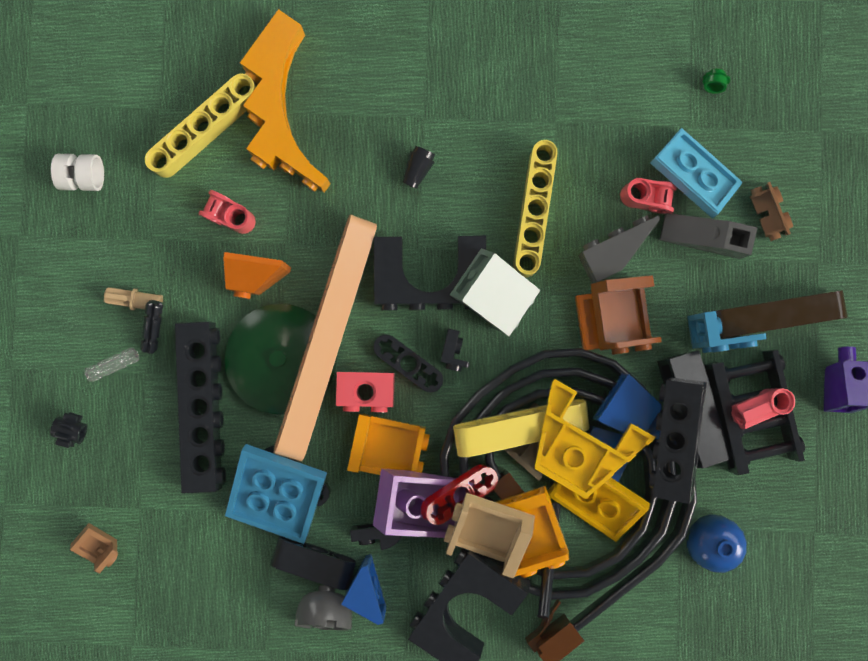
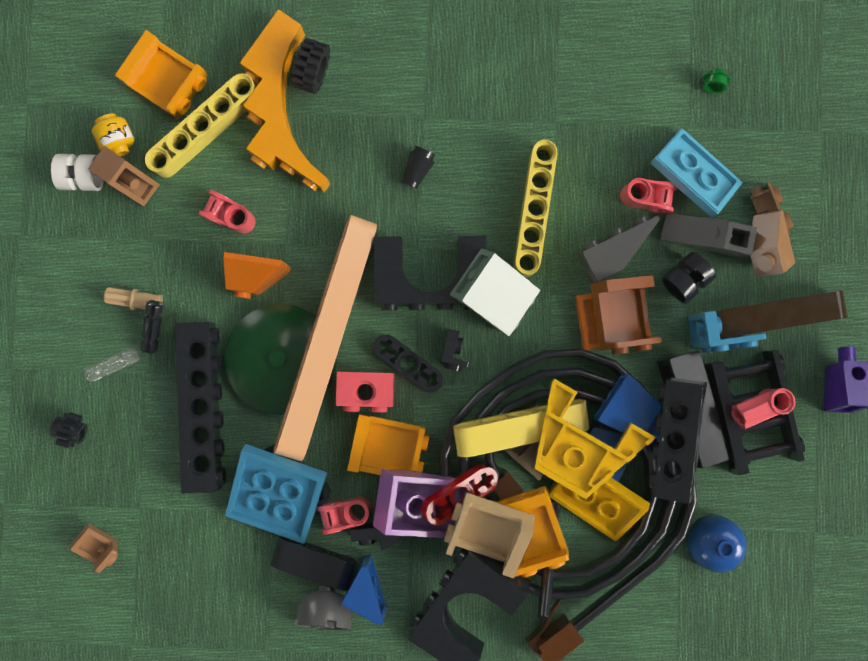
none -> medium nougat slope [88,146,160,206]
none -> yellow head [91,113,135,157]
none -> light orange panel [115,30,208,120]
none -> black tyre [292,38,331,94]
none -> coral piece [316,496,372,535]
none -> black wheel [661,251,716,304]
none -> medium nougat slope [751,210,795,277]

